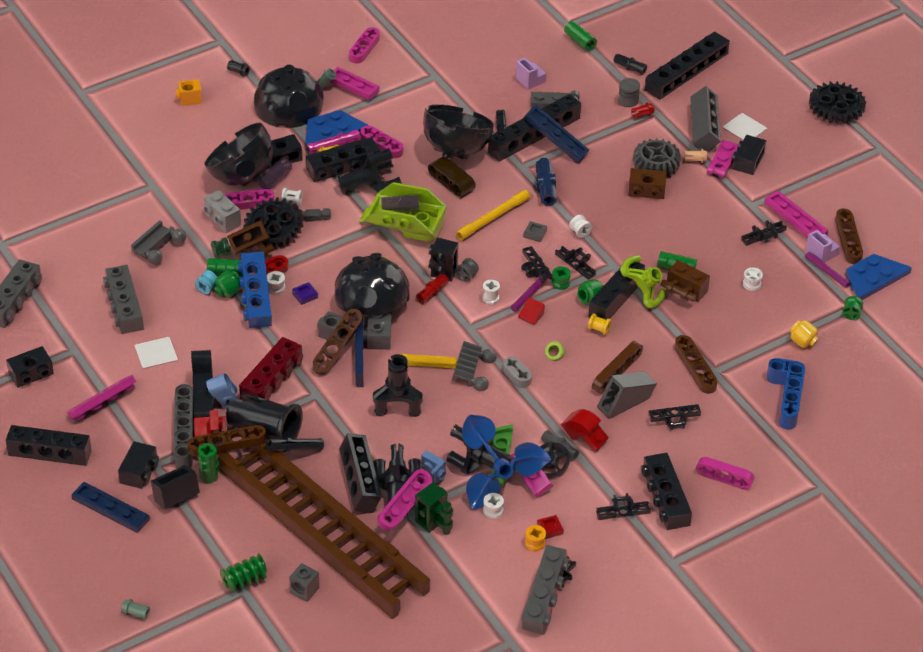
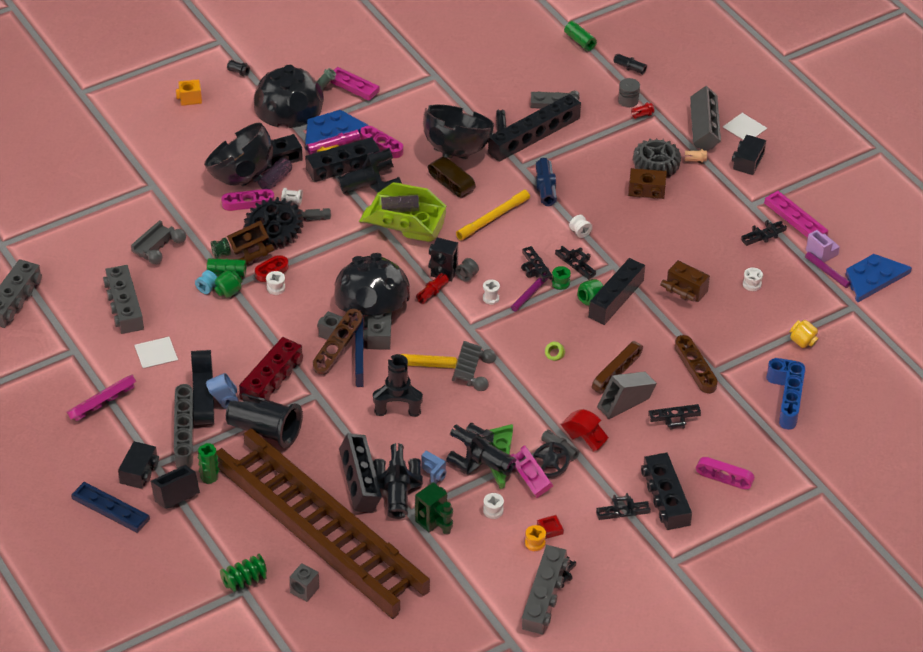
black brick [6,346,54,388] -> none
black brick [6,425,92,466] -> none
sand green pin [121,599,150,620] -> none
reddish brown beam [187,425,266,457] -> none
red brick [194,410,227,442] -> none
light grey brick [203,190,241,233] -> none
blue brick [238,251,272,328] -> none
black pin [266,437,324,453] -> none
dark purple tile [292,282,318,305] -> none
dark pink beam [349,27,380,63] -> none
dark pink plate [377,469,432,531] -> none
blue plant [462,414,551,510] -> none
light grey beam [503,357,532,388] -> none
lavender piece [516,58,546,89] -> none
red slope [518,297,545,325] -> none
dark grey tile [523,221,547,242] -> none
dark blue tile [524,104,590,163] -> none
yellow bush [588,313,612,335] -> none
lime piece [620,255,666,309] -> none
black brick [645,31,730,100] -> none
green axle [657,251,697,270] -> none
dark pink plate [707,140,739,178] -> none
black gear [809,81,866,124] -> none
reddish brown beam [835,208,863,264] -> none
green wheel [842,296,864,320] -> none

